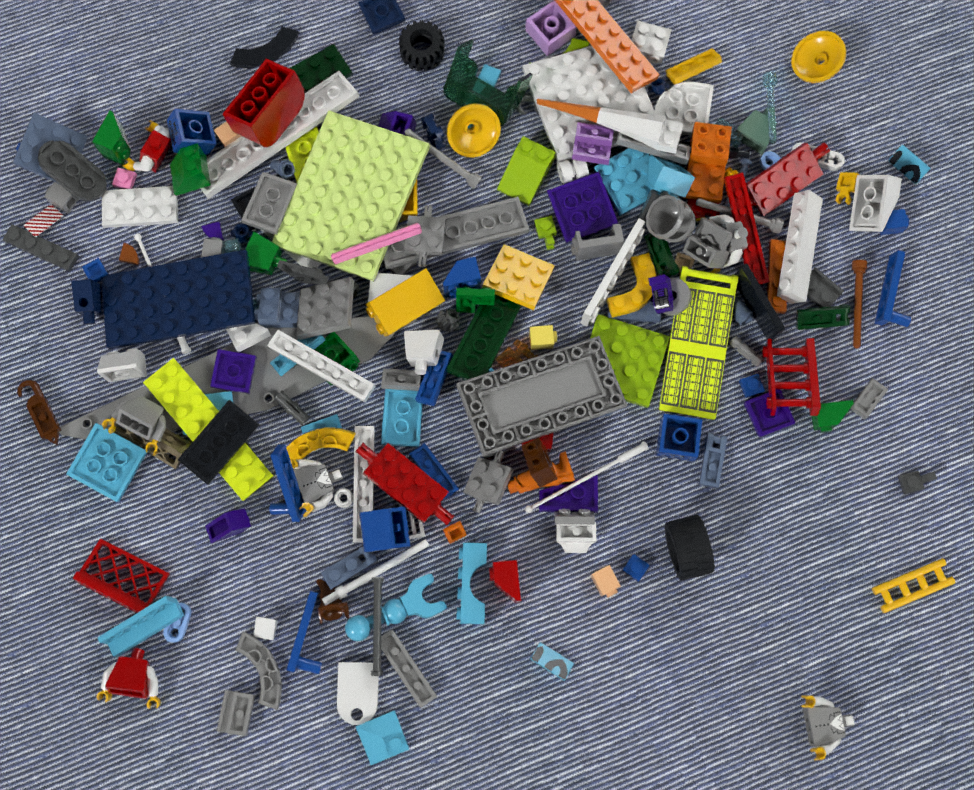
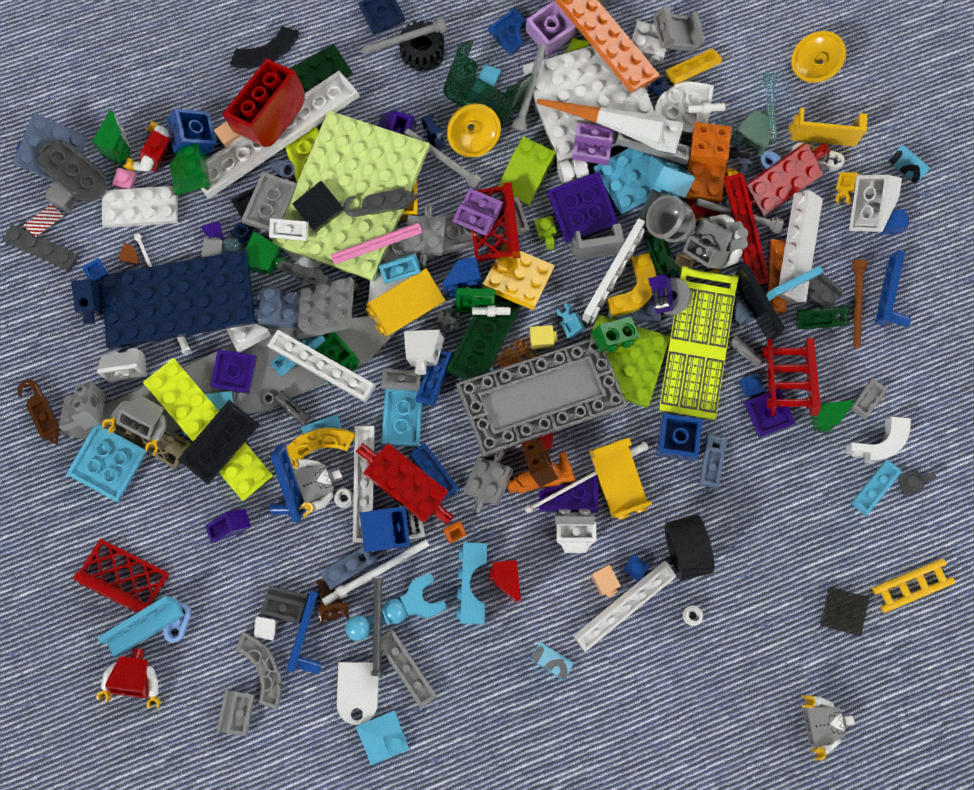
none -> light grey brick [59,381,106,431]
none -> dark grey plate [261,586,308,624]
none -> white plate [269,218,309,241]
none -> black tile [292,180,344,233]
none -> dark grey plate [343,188,418,217]
none -> light grey piece [362,17,447,54]
none -> medium azure slope [379,252,421,284]
none -> medium lavender slope [453,188,504,236]
none -> red fence [472,182,521,261]
none -> white bar [472,305,510,317]
none -> blue tile [488,8,526,56]
none -> light grey piece [511,44,546,132]
none -> medium azure plate [556,303,586,339]
none -> white plate [573,561,676,652]
none -> yellow panel [589,438,652,520]
none -> green brick [592,316,640,353]
none -> light grey panel [653,6,705,52]
none -> white plate [683,605,703,626]
none -> white bar [688,102,725,114]
none -> medium azure tile [766,266,823,301]
none -> yellow panel [788,107,867,147]
none -> clear smoke plate [820,587,869,636]
none -> white arch [845,417,911,463]
none -> medium azure tile [850,459,903,516]

